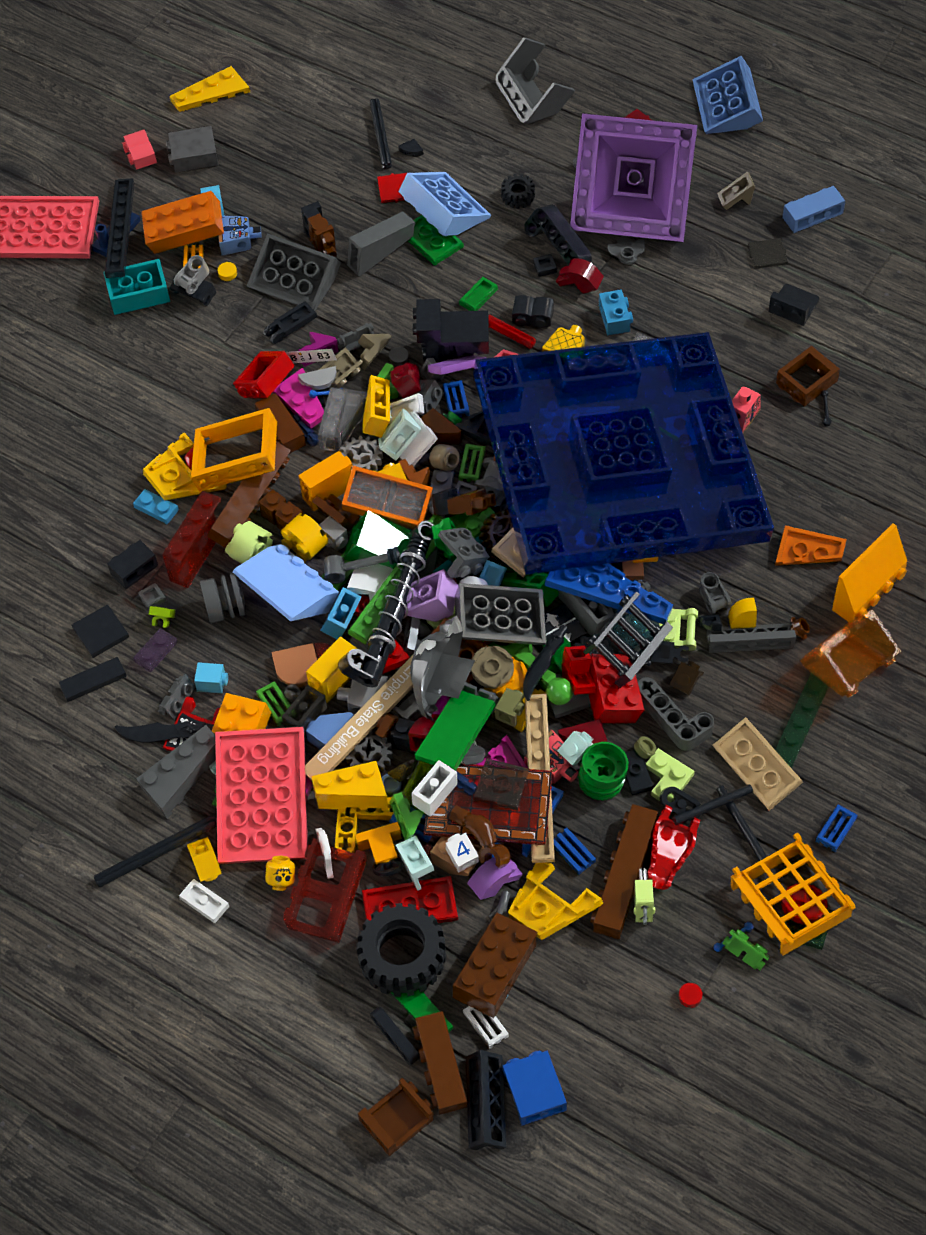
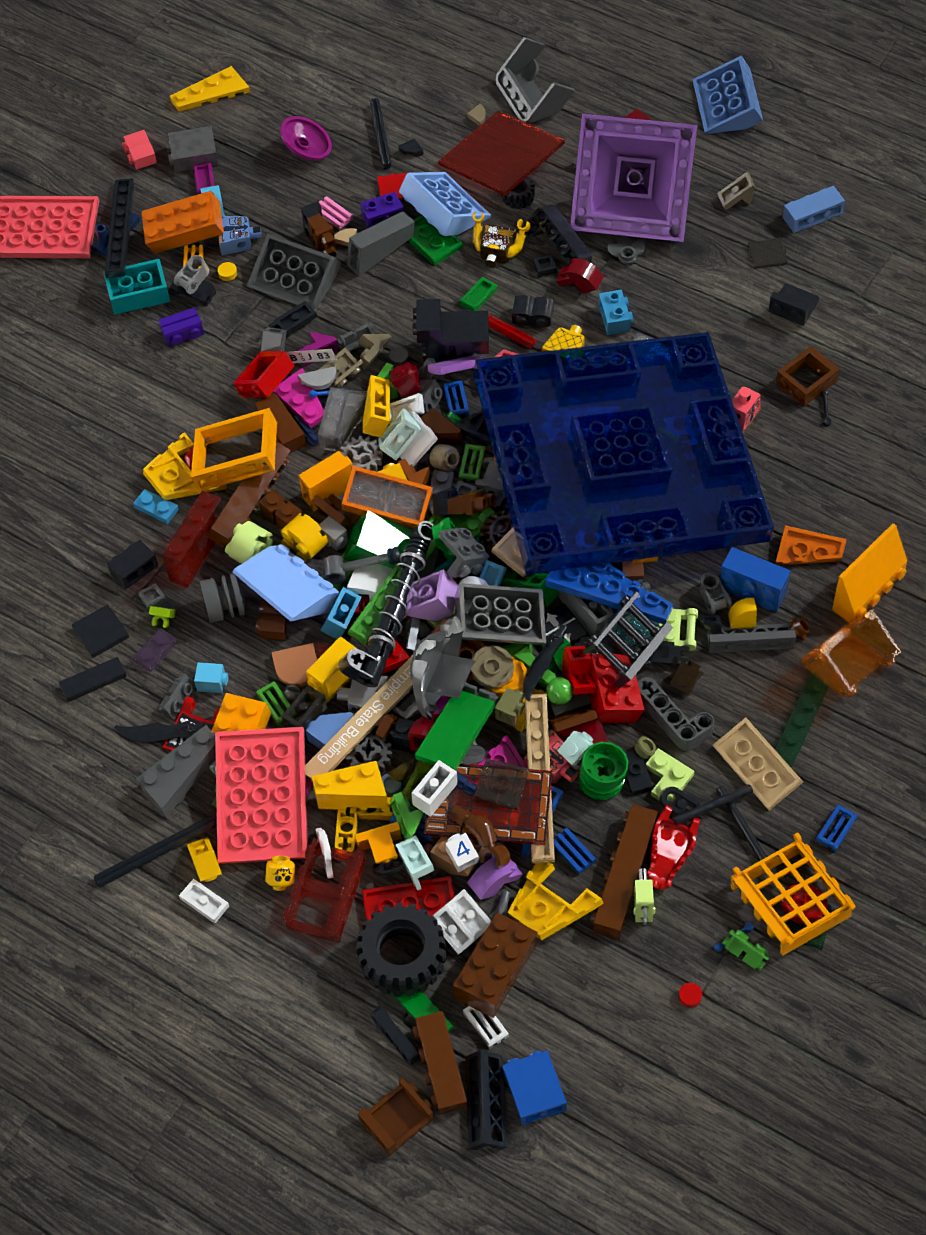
none -> dark purple brick [158,308,204,346]
none -> magenta tile [193,162,215,195]
none -> reddish brown brick [256,600,289,641]
none -> dark grey brick [259,327,287,351]
none -> magenta dish [280,116,332,161]
none -> bright pink tile [319,196,353,230]
none -> tan tile [334,228,358,247]
none -> dark purple brick [360,192,404,228]
none -> white slope [433,889,491,954]
none -> clear red piece [438,111,565,196]
none -> dark tan tile [467,104,486,127]
none -> torso [472,211,530,268]
none -> reddish brown tile [548,708,598,732]
none -> blue brick [720,547,791,612]

